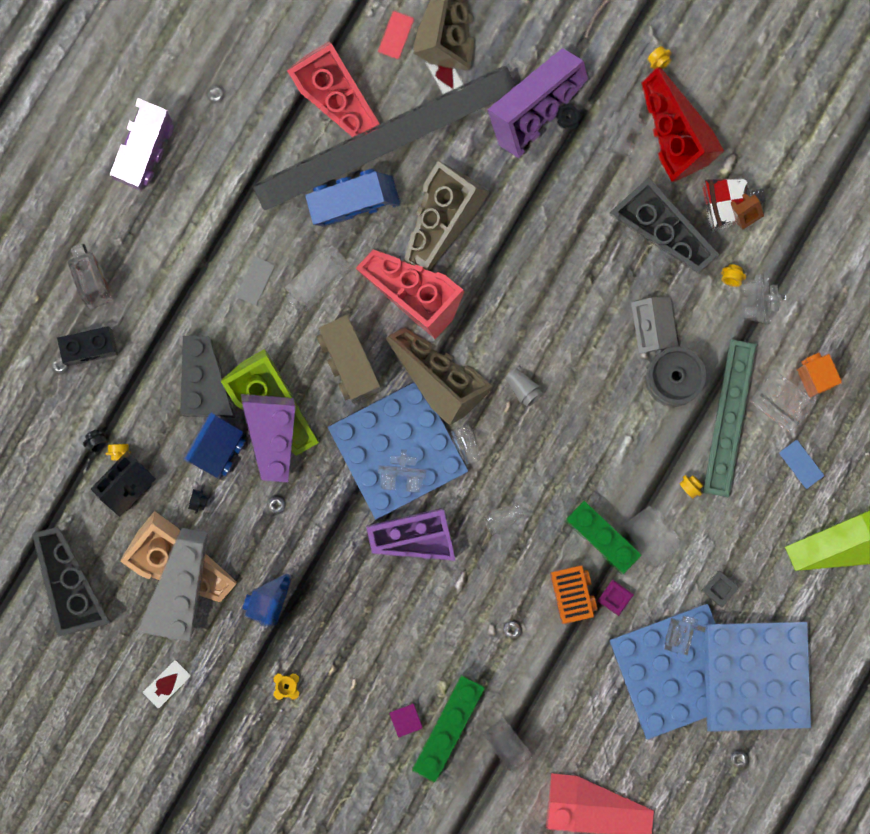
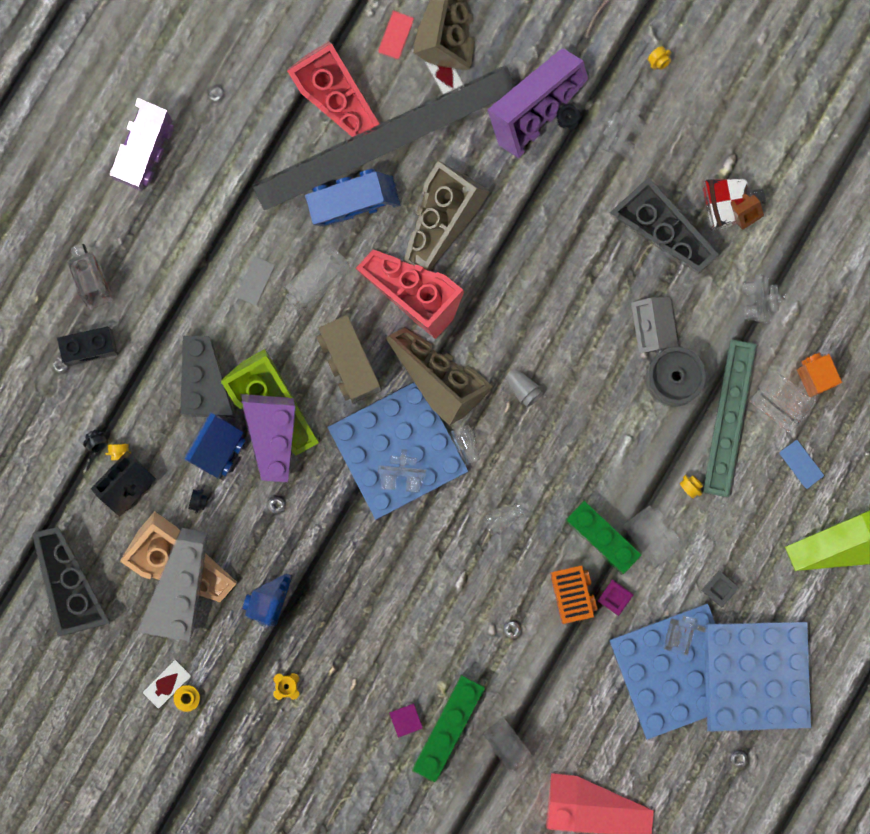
medium lavender wedge [366,508,456,561] -> none
red wedge [641,67,724,182] -> none
yellow plate [721,264,746,287] -> none
none -> yellow plate [173,685,200,712]

